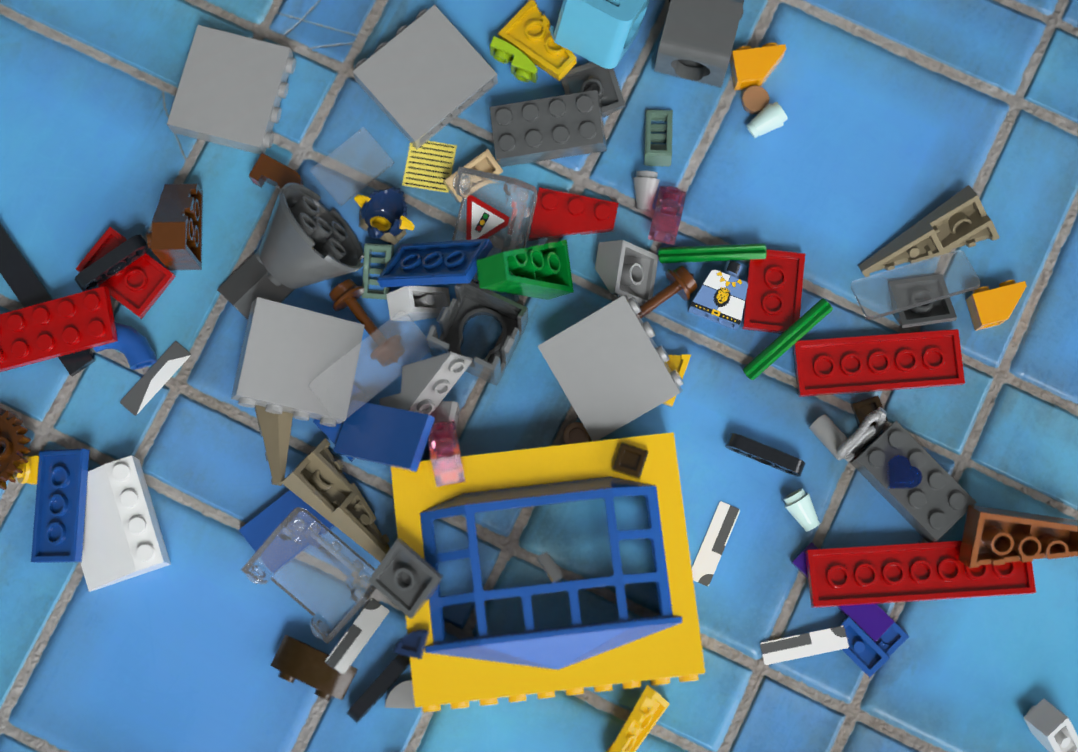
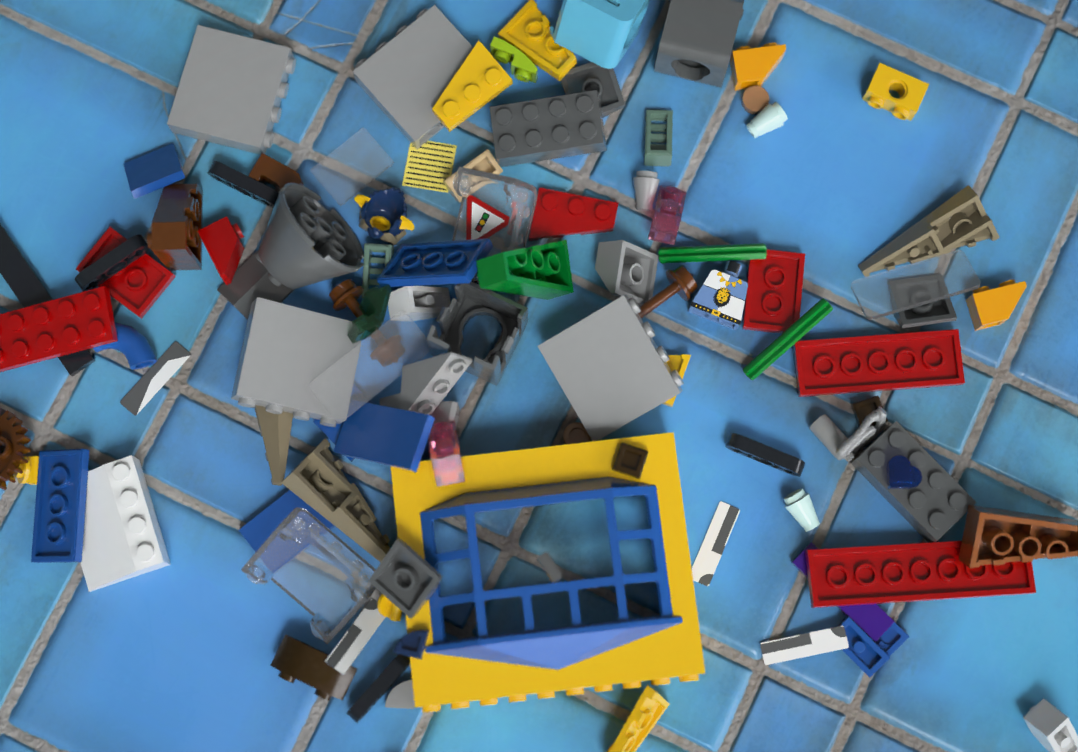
none -> blue tile [123,143,186,199]
none -> red slope [198,216,245,285]
none -> black beam [208,161,279,208]
none -> clear green slope [347,285,392,344]
none -> yellow plate [378,594,402,621]
none -> yellow wing [432,40,513,132]
none -> yellow brick [862,63,929,121]

